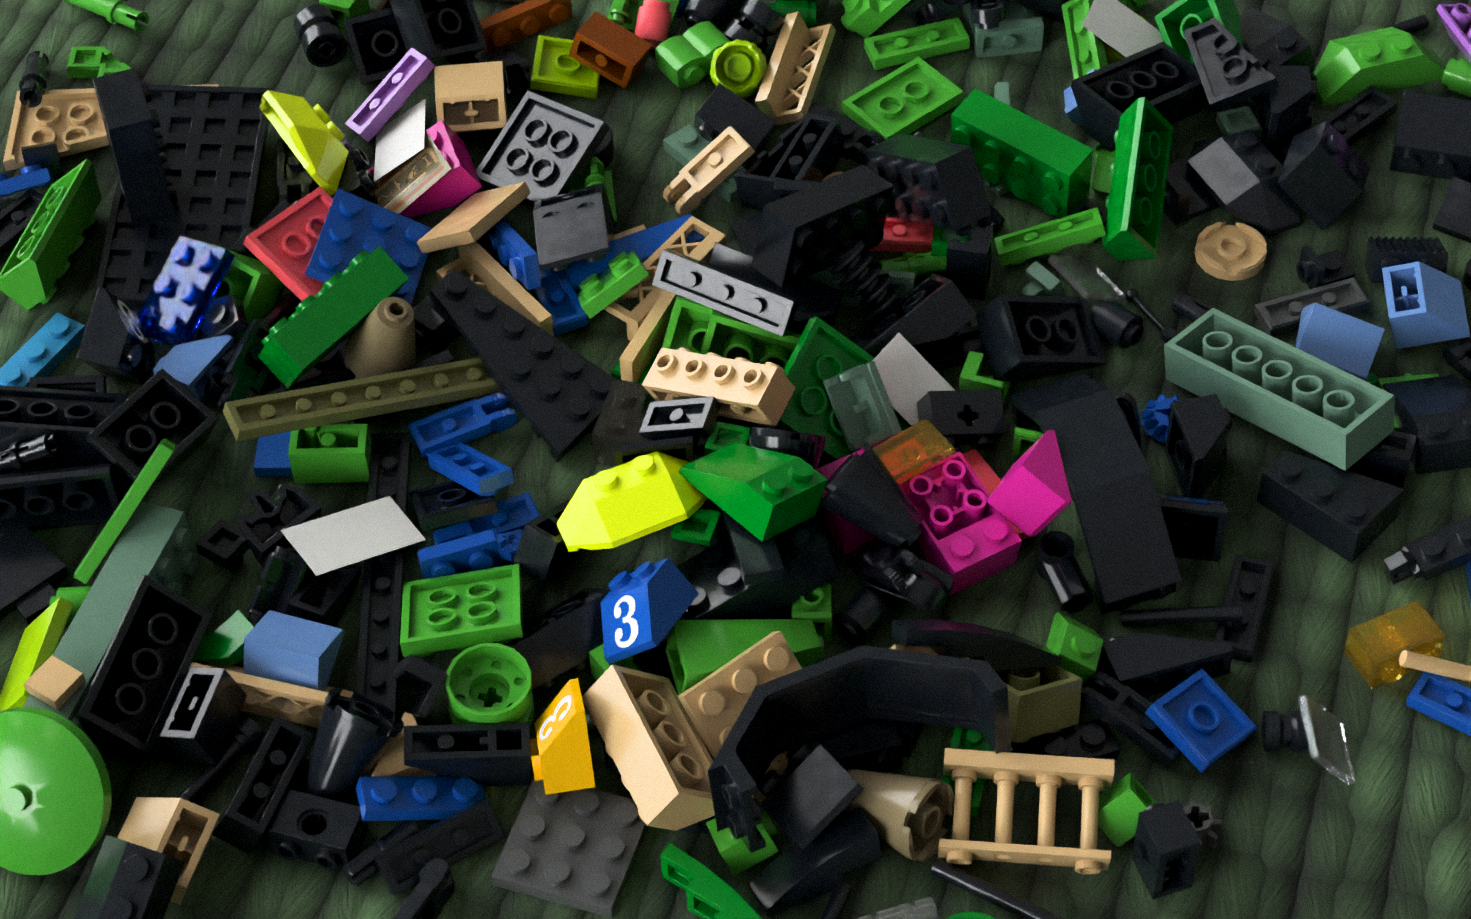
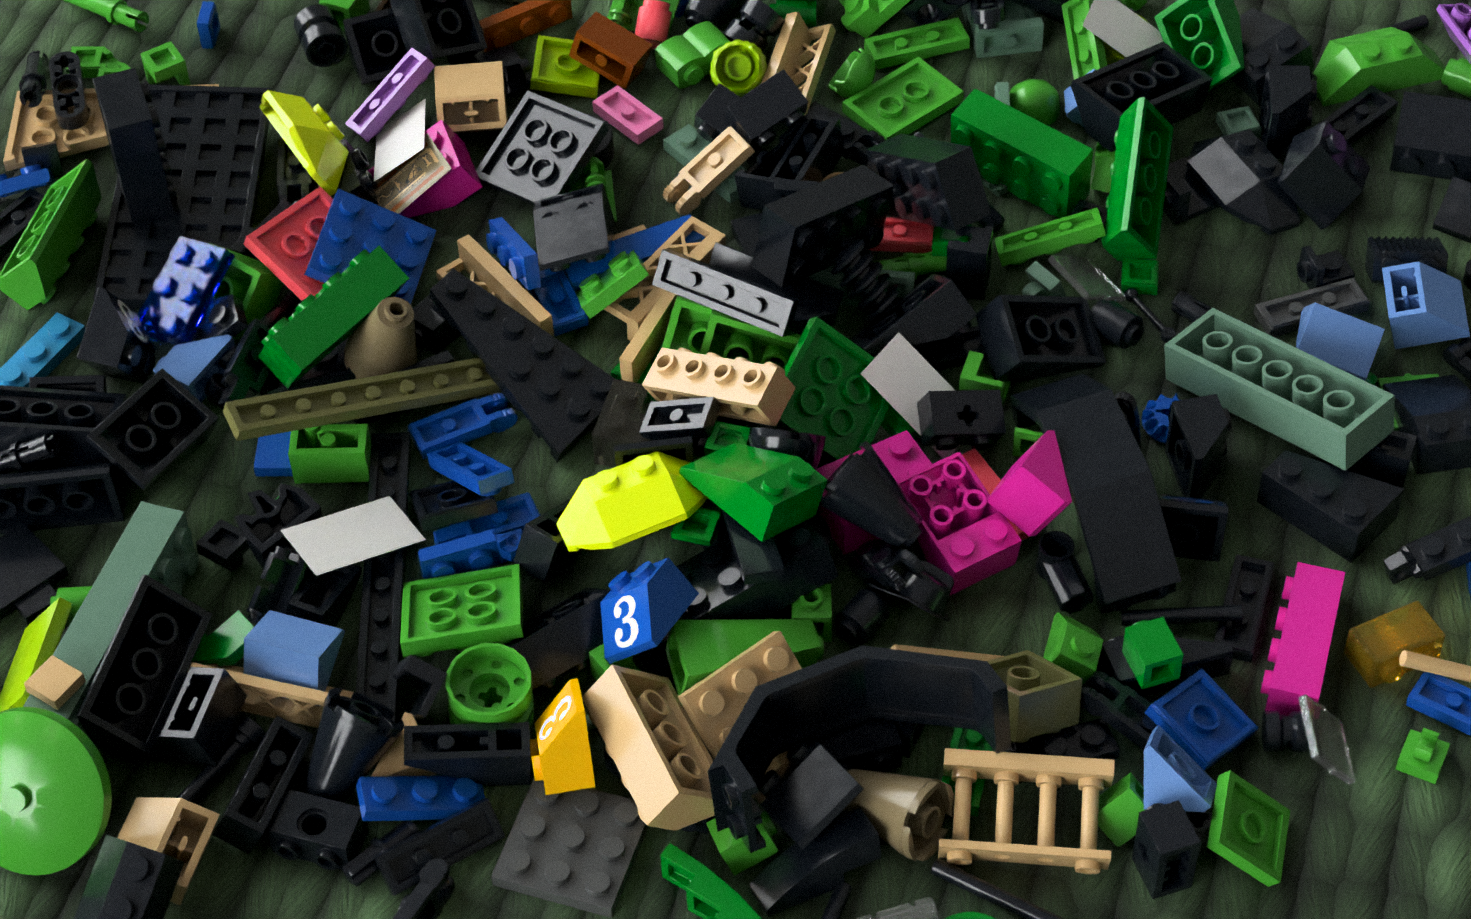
bright green tile [74,438,177,584] -> none
tan tile [417,181,531,253] -> none
sand green hinge [822,361,902,451] -> none
clear yellow slope [874,419,955,484] -> none
black slope [892,619,1061,671] -> none
black wing [1183,18,1279,113] -> none
tan tile [1194,221,1267,281] -> none
none -> black beam [49,51,89,130]
none -> bright green panel [140,41,191,85]
none -> blue tile [196,1,221,49]
none -> bright pink plate [592,85,664,145]
none -> black brick [725,69,808,149]
none -> bright green hair [827,48,877,98]
none -> bright green hair [1009,78,1060,125]
none -> green tile [1121,258,1159,295]
none -> green brick [1122,617,1184,689]
none -> medium blue slope [1144,725,1217,812]
none -> bright green plate [1207,770,1290,887]
none -> dark pink brick [1260,562,1345,722]
none -> bright green tile [1395,727,1450,784]

